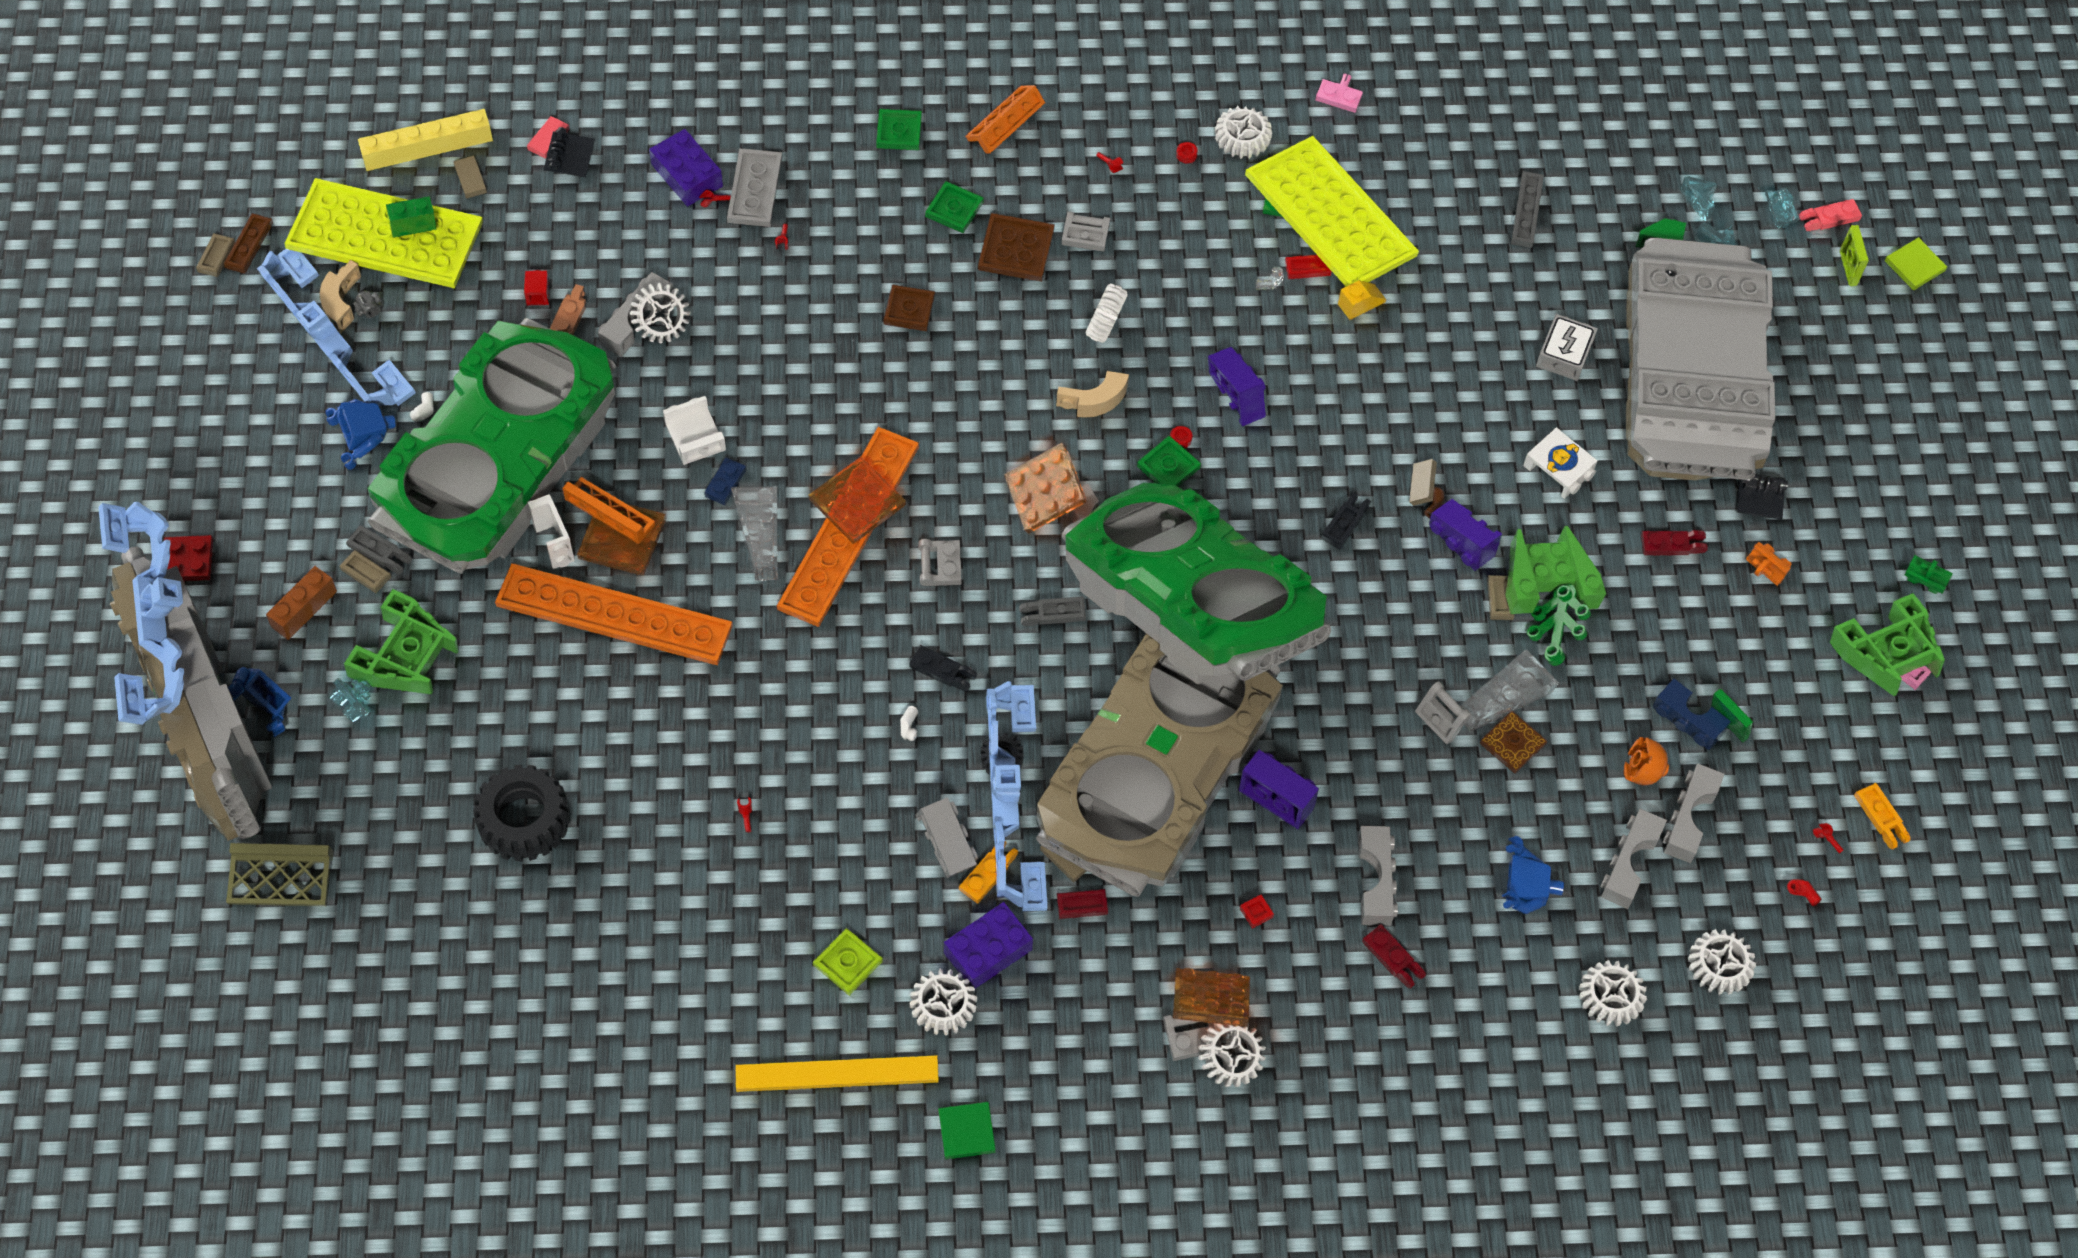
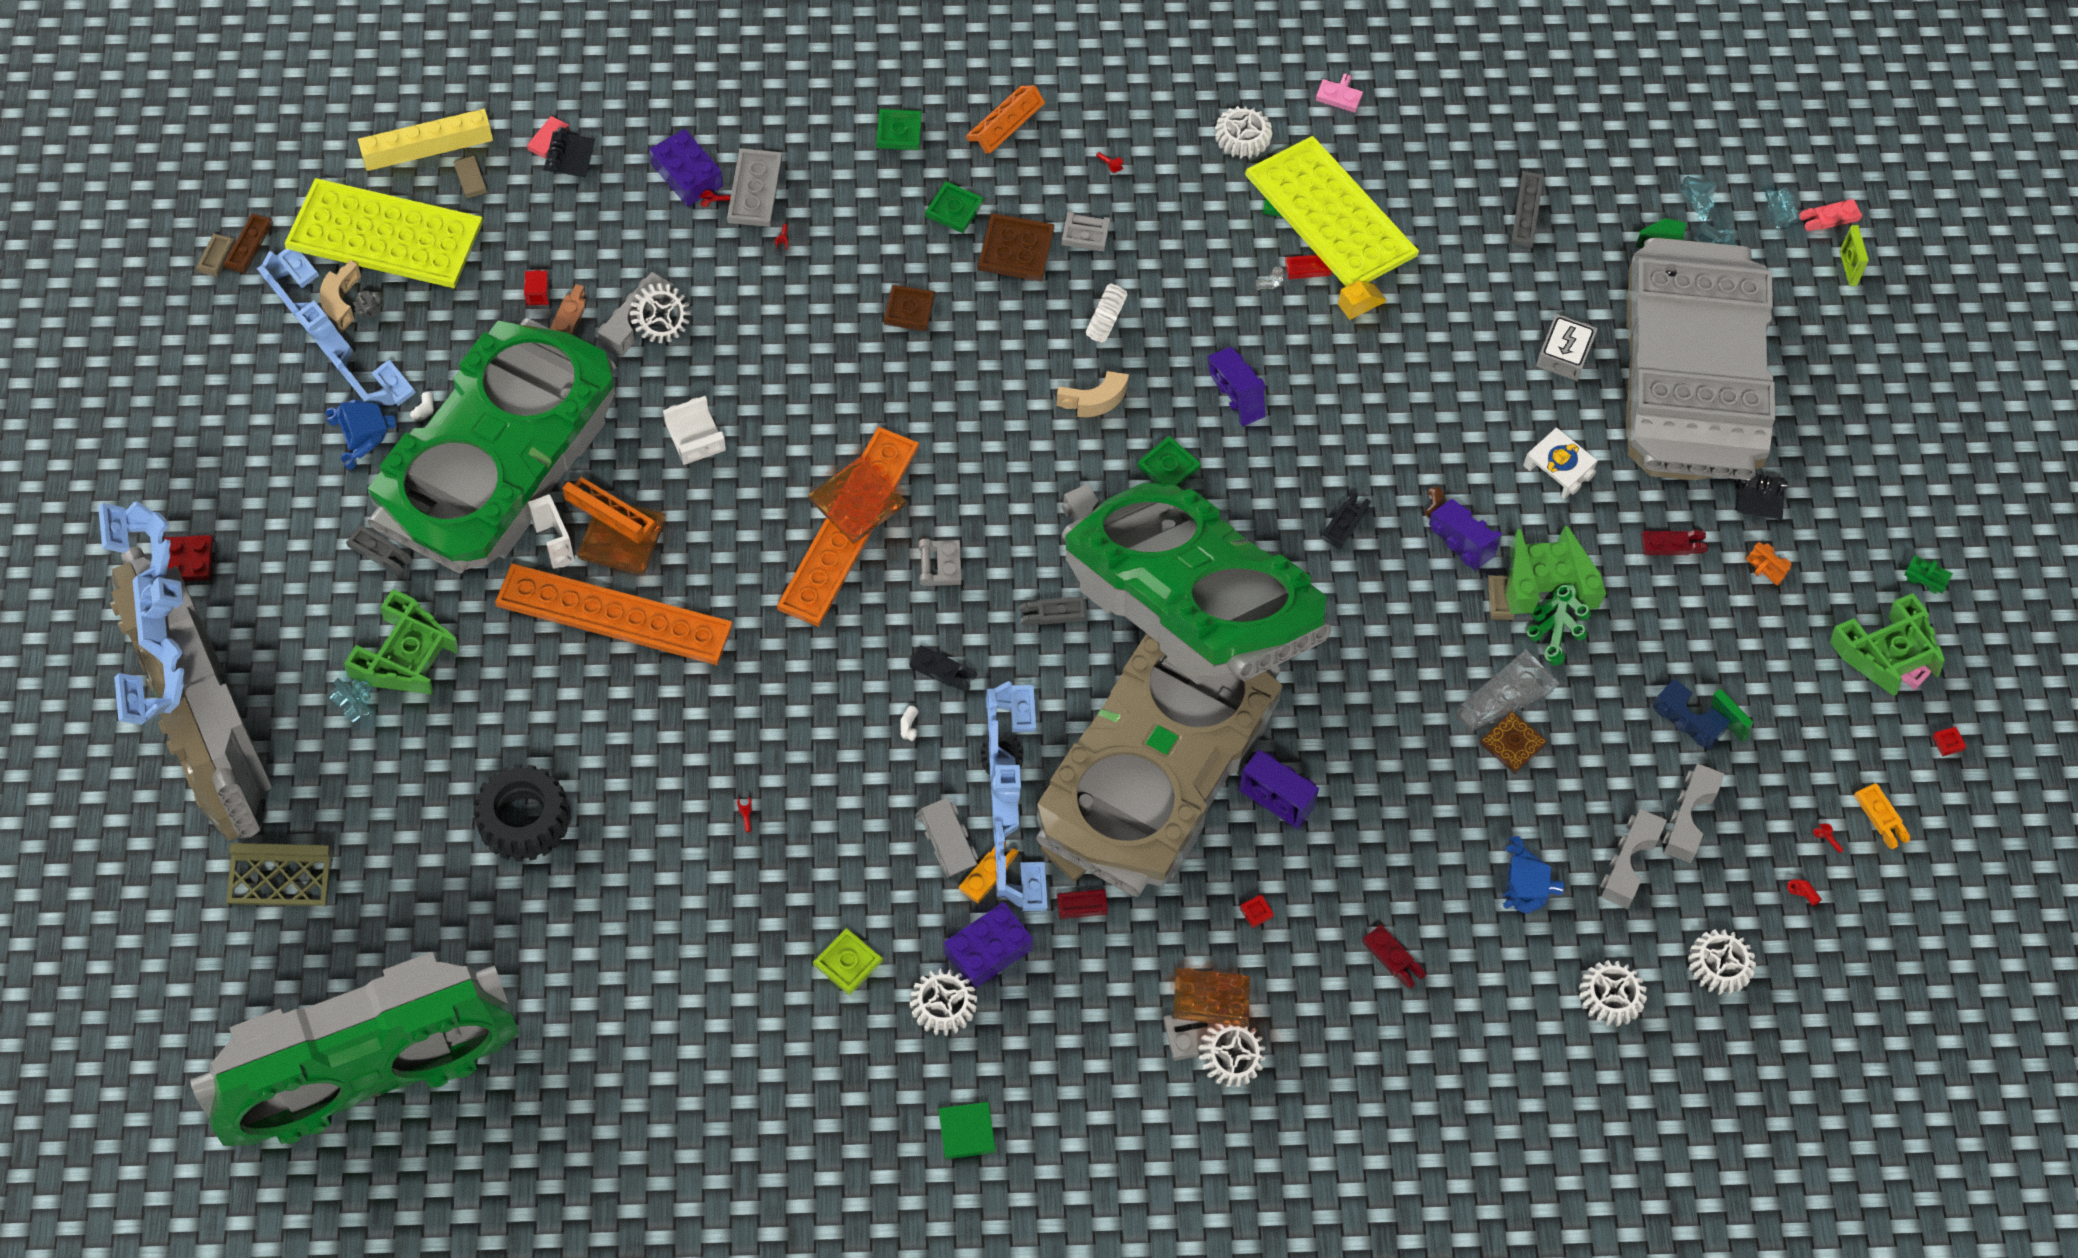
blue torso [228,667,291,737] -> none
dark orange brick [266,566,337,640] -> none
dark tan tile [340,550,391,593] -> none
green brick [386,196,436,238] -> none
dark blue plate [704,458,746,505] -> none
clear wedge [731,487,779,581] -> none
yellow tile [736,1056,938,1092] -> none
clear orange plate [1004,443,1087,534] -> none
red tile [1170,426,1193,449] -> none
red tile [1176,142,1198,164] -> none
light grey arch [1358,826,1398,926] -> none
tile [1409,459,1437,506] -> none
light grey plate [1415,681,1472,744] -> none
orange cylinder [1624,737,1669,786] -> none
lime tile [1885,237,1947,291] -> none
none -> piece [190,952,519,1146]
none -> red plate [1932,727,1966,757]

